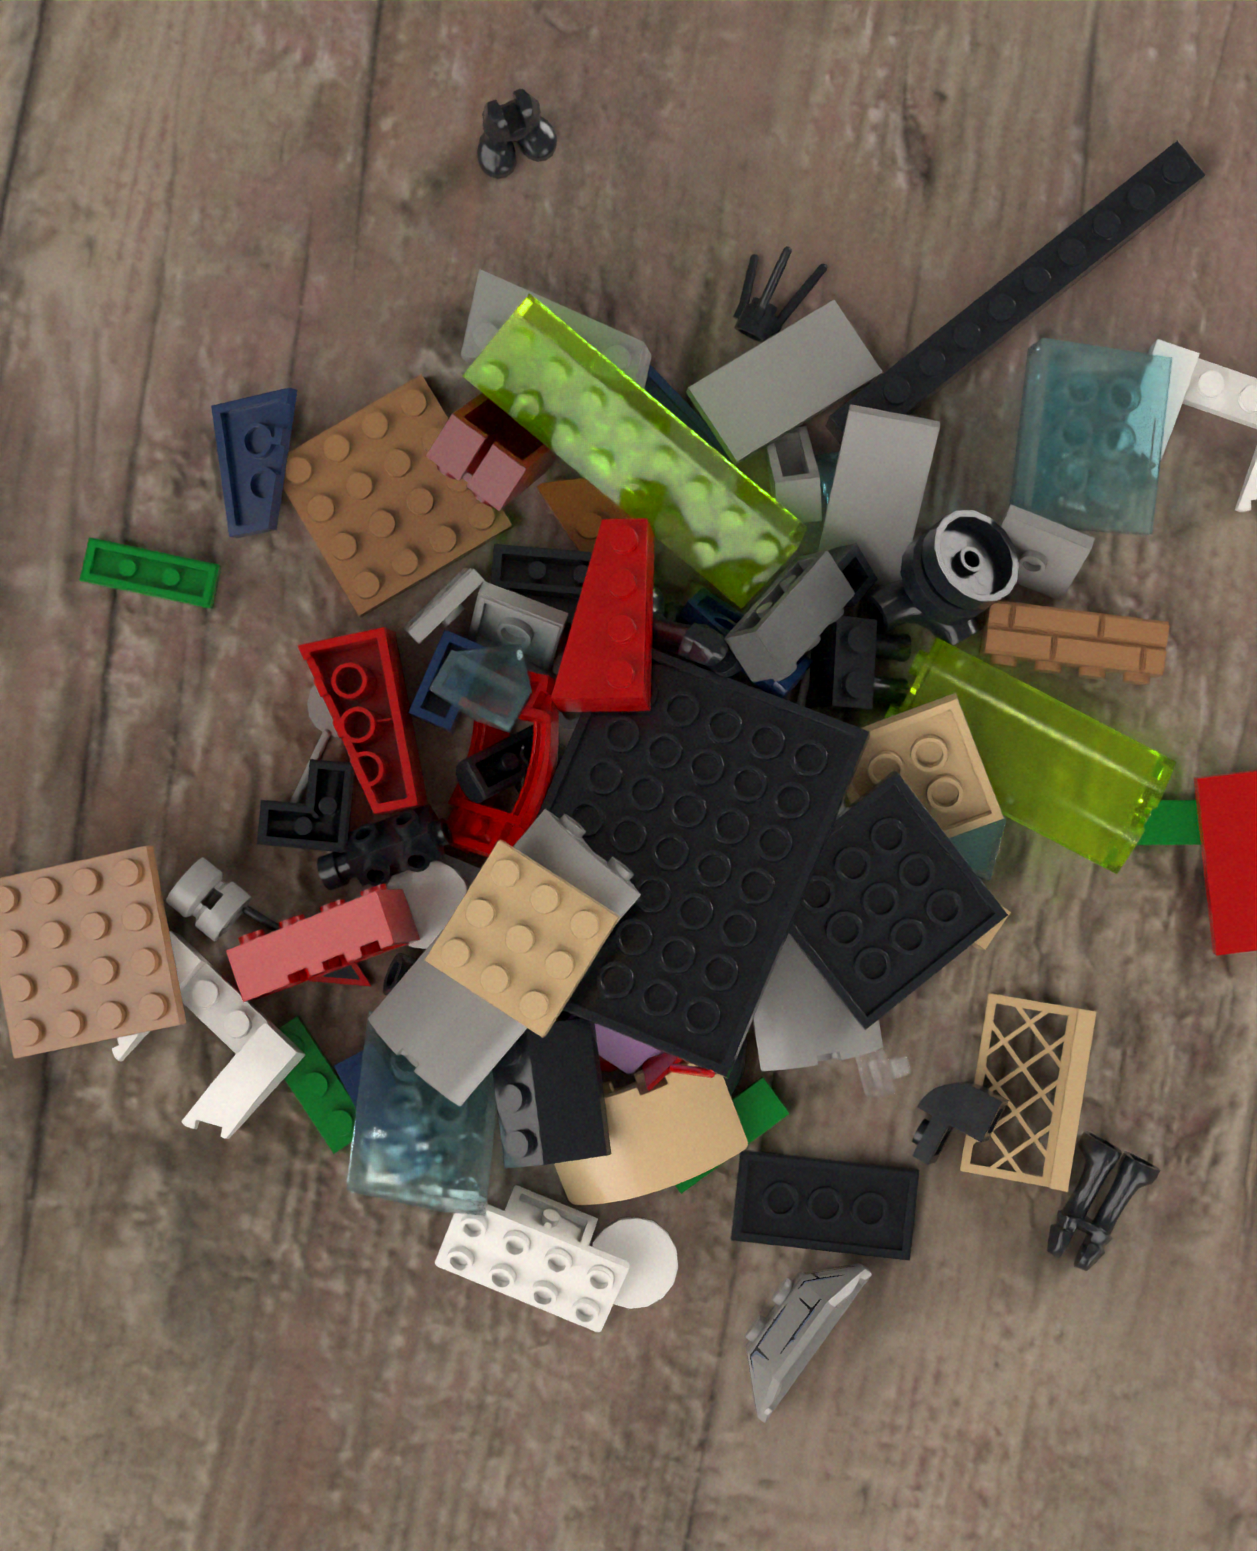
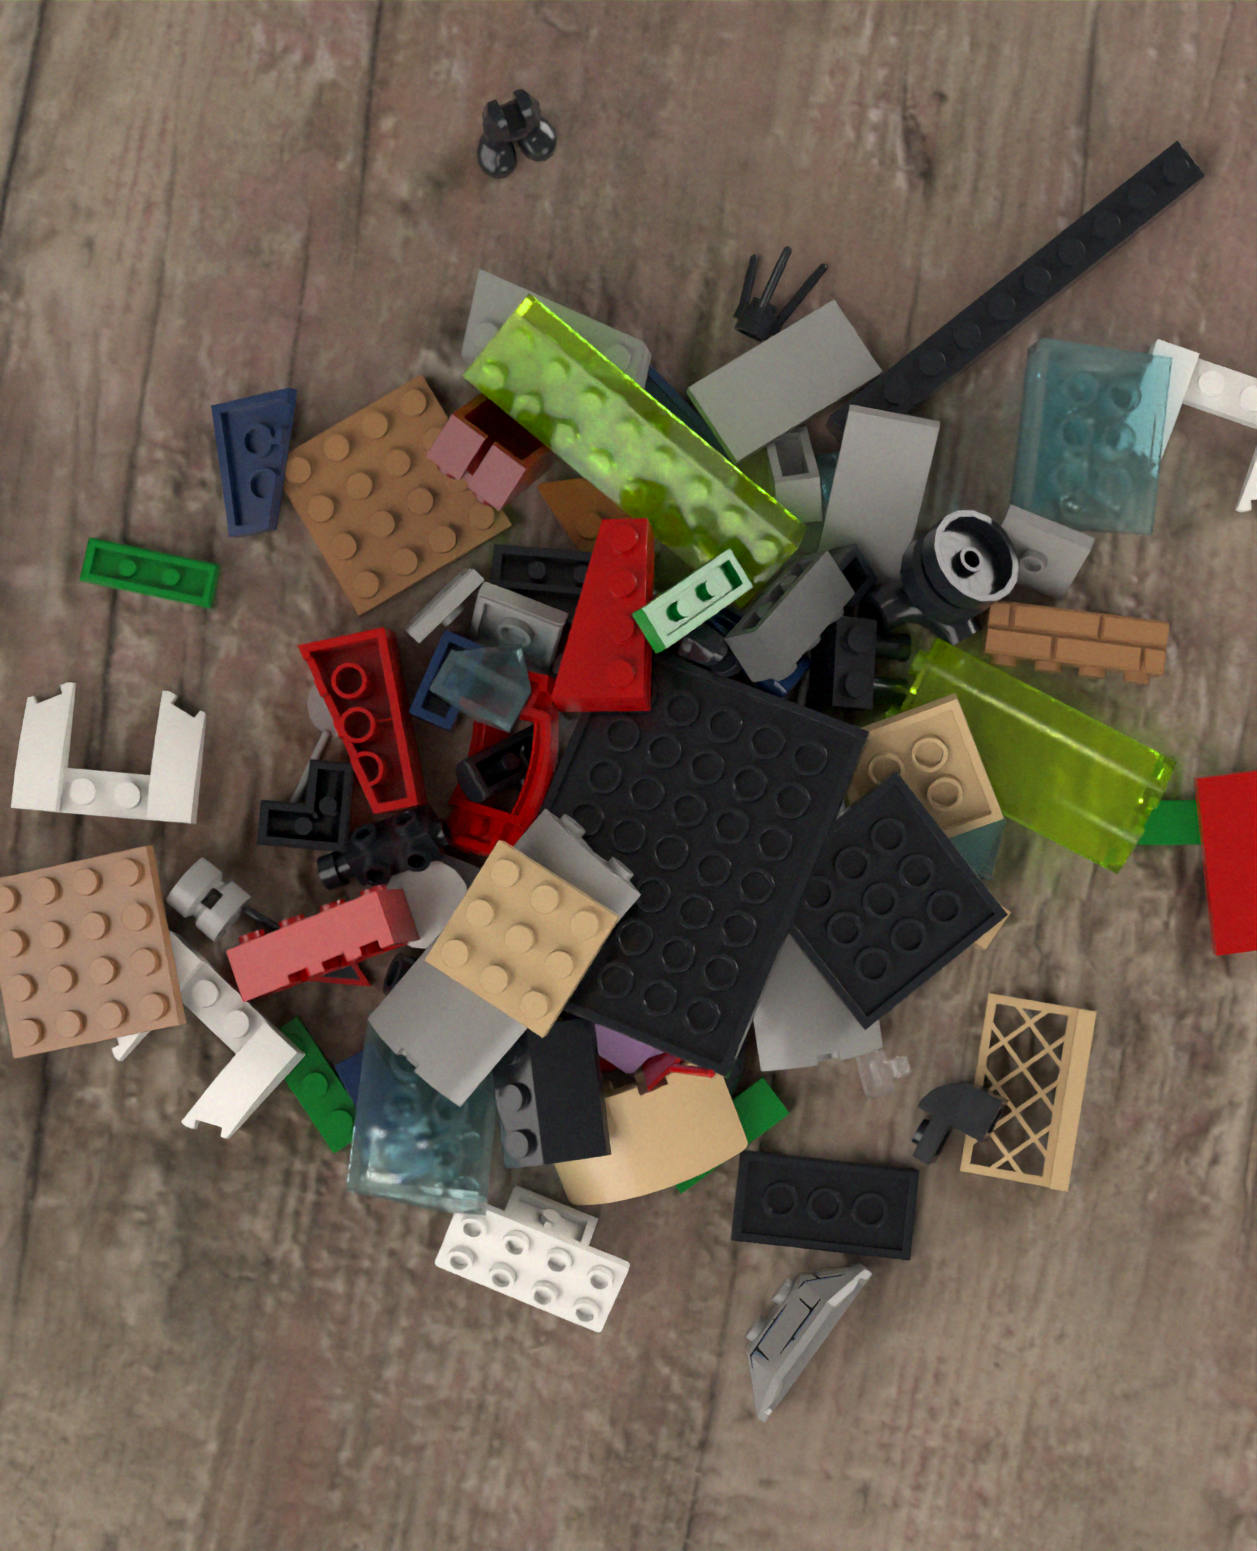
white tile [592,1217,678,1309] -> none
black piece [1047,1131,1161,1271] -> none
none -> white wedge [11,682,207,824]
none -> plate [632,548,753,653]

